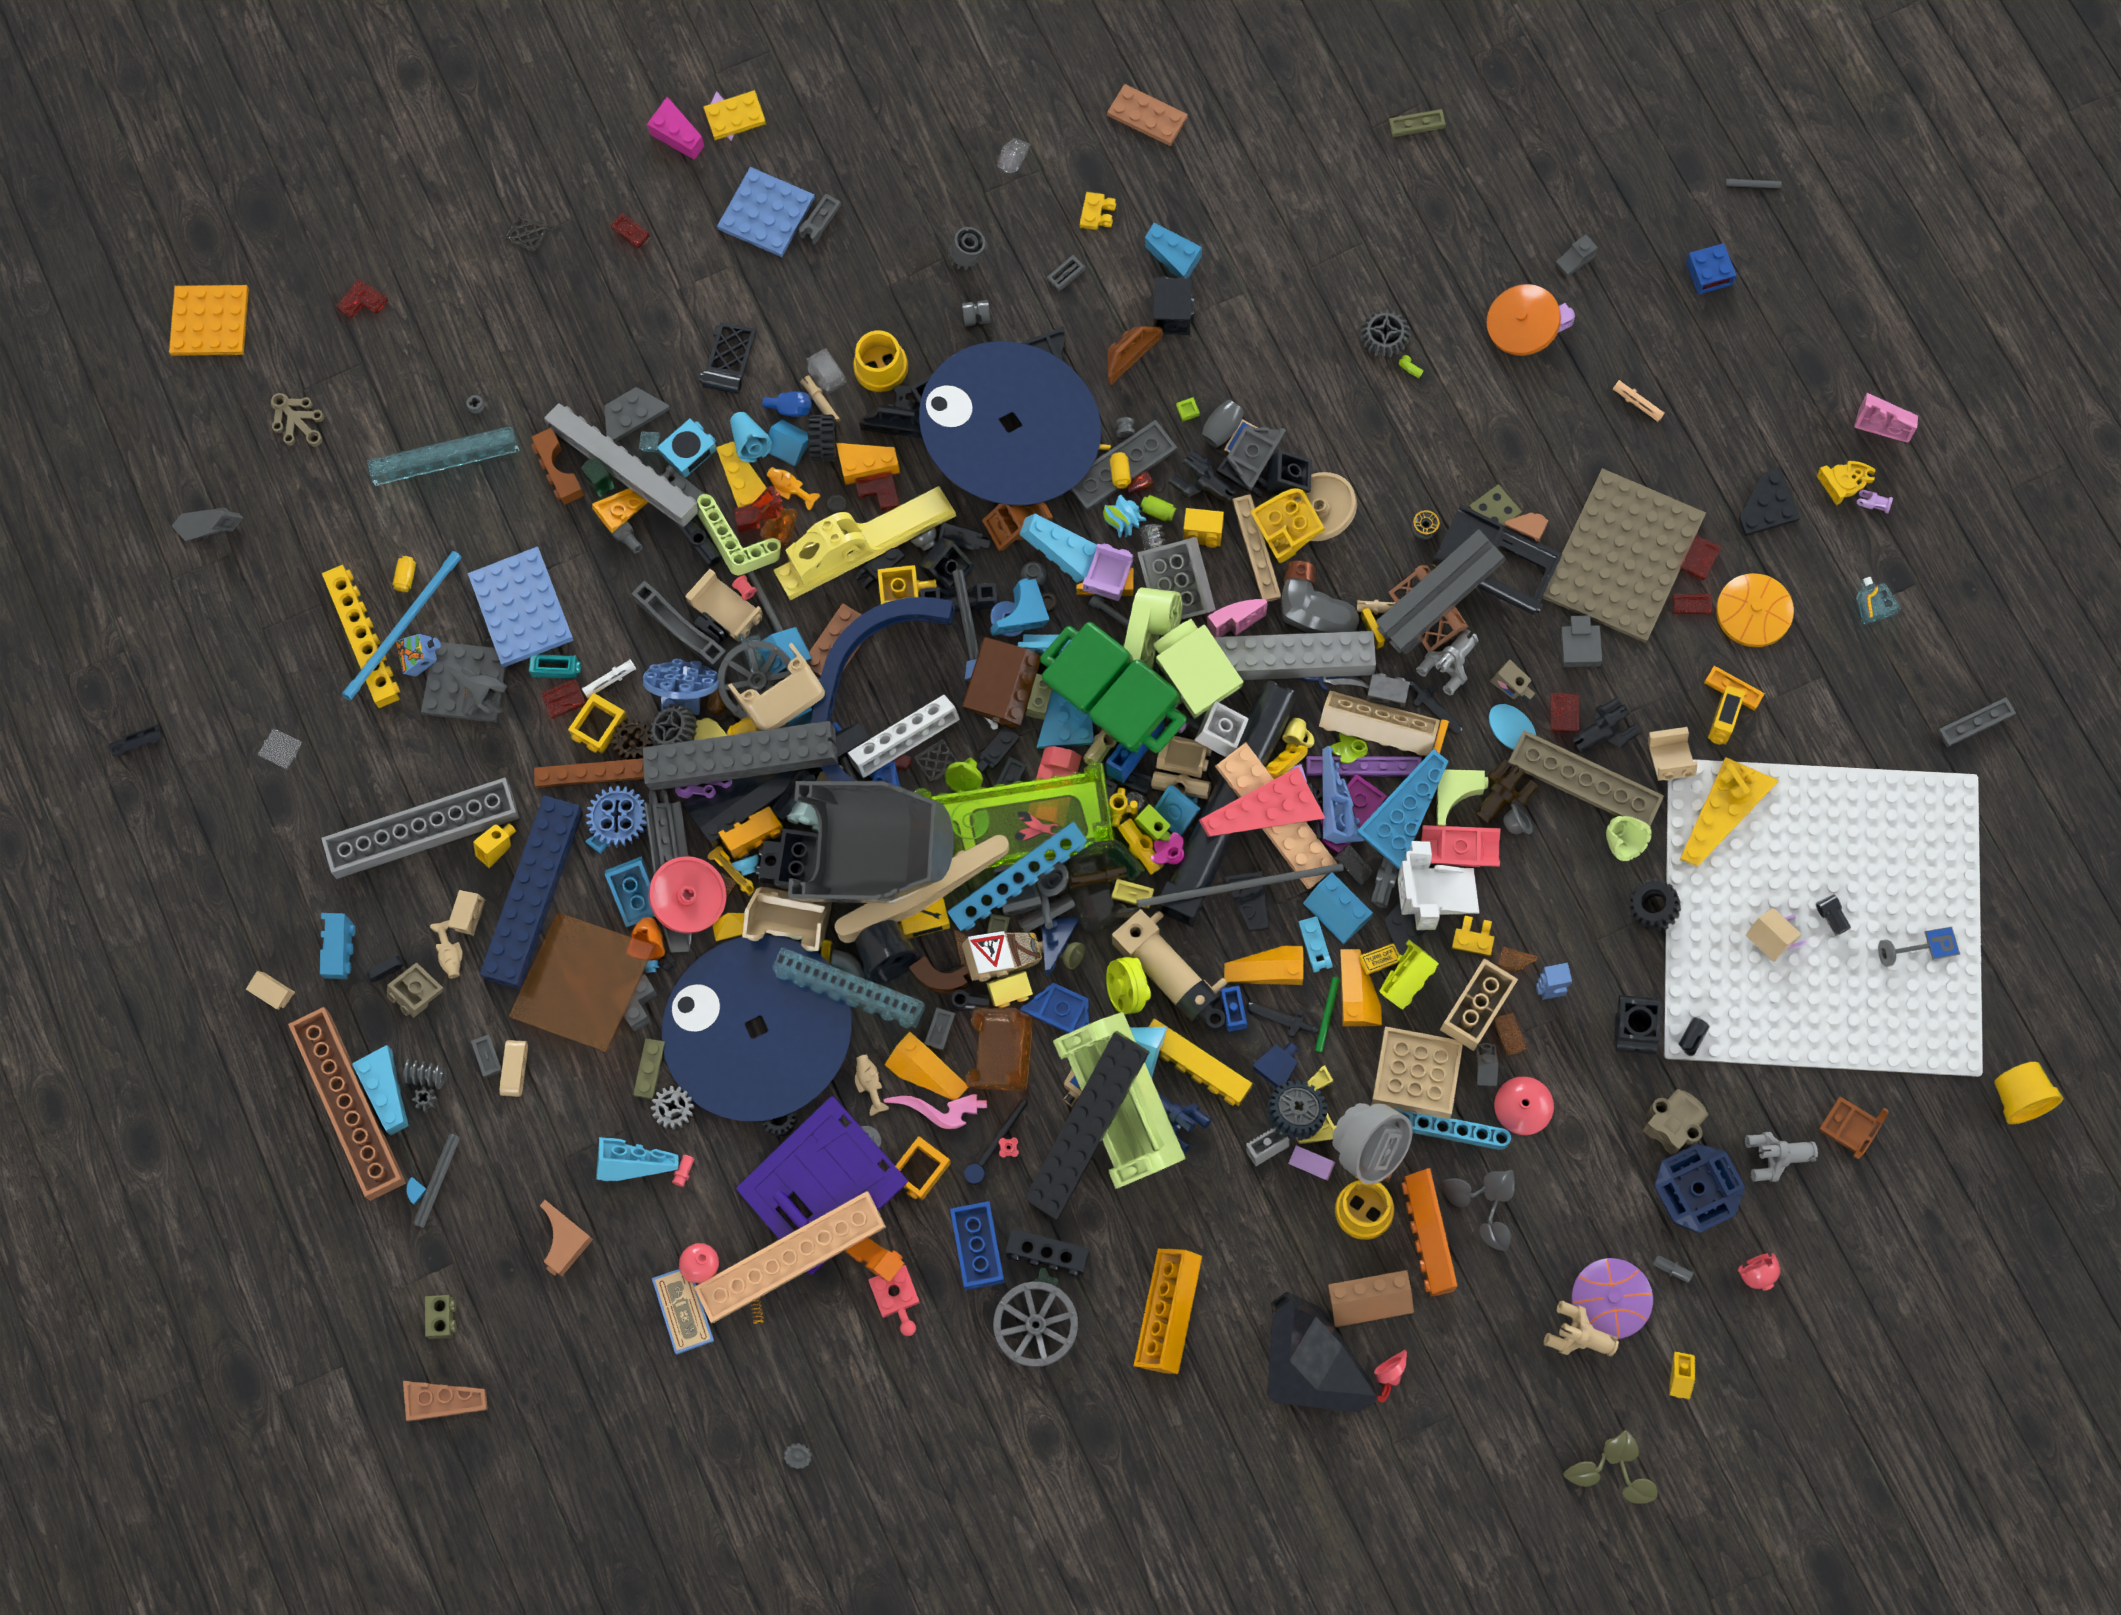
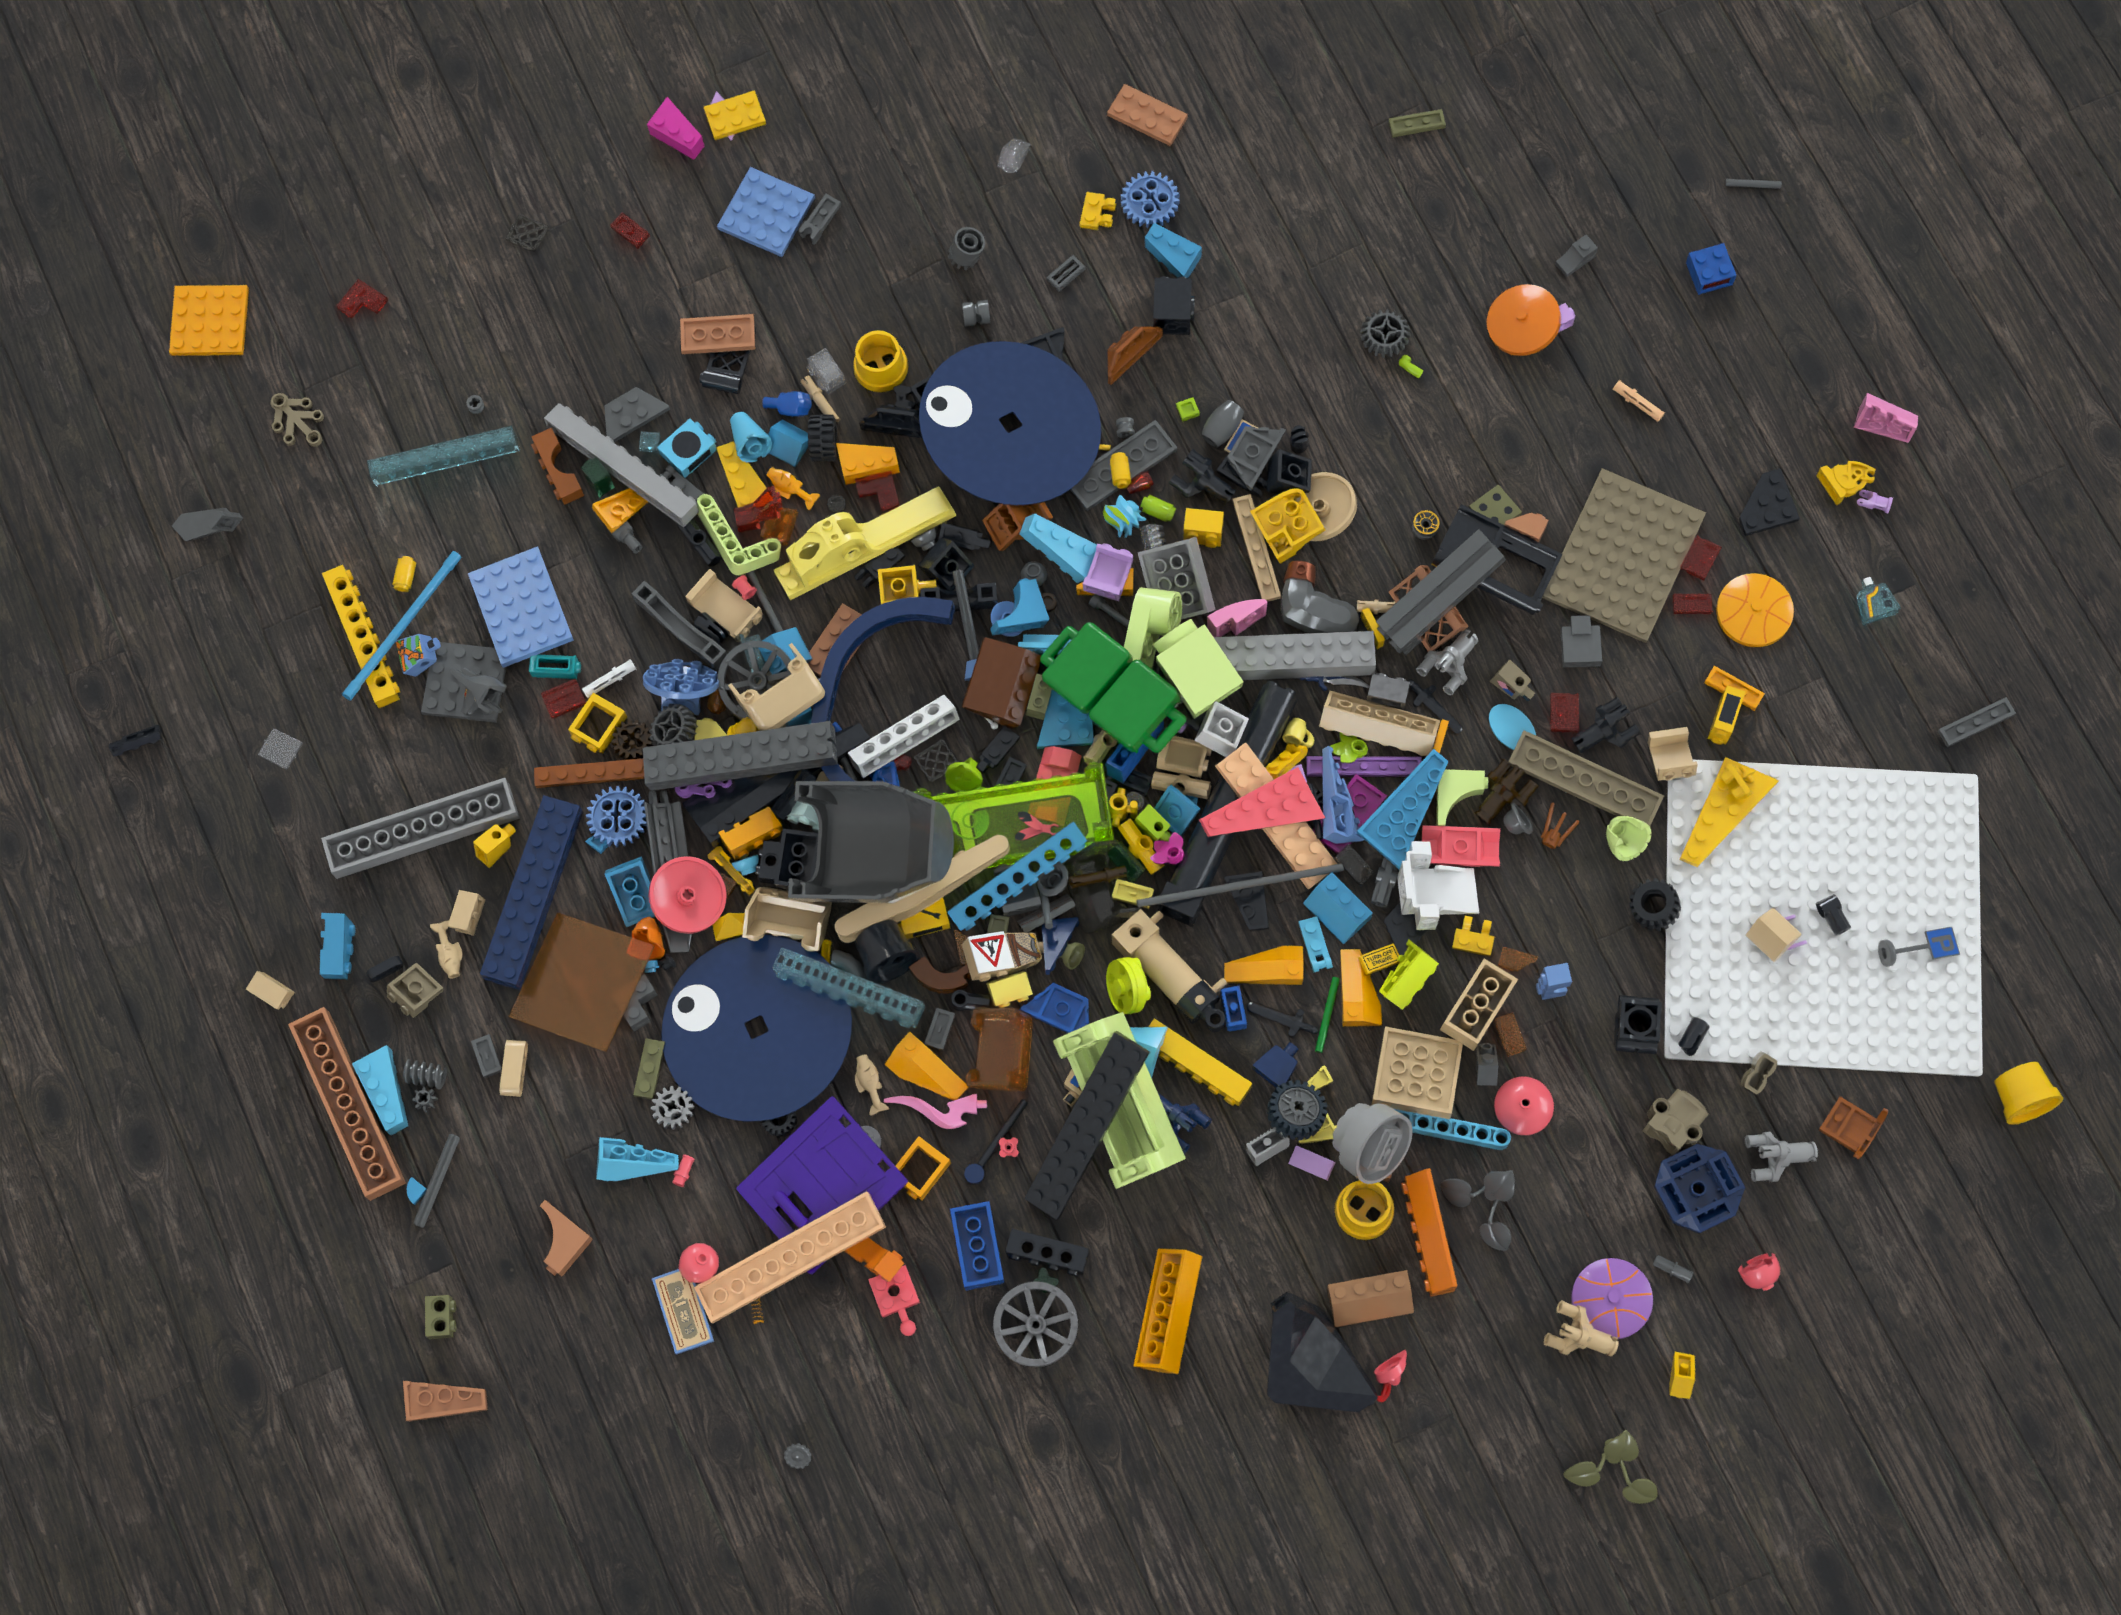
none -> nougat plate [680,314,755,354]
none -> medium blue gear [1121,171,1180,228]
none -> black arm [1290,425,1309,453]
none -> dark orange plant [1541,802,1579,849]
none -> dark tan brick [1741,1051,1777,1094]

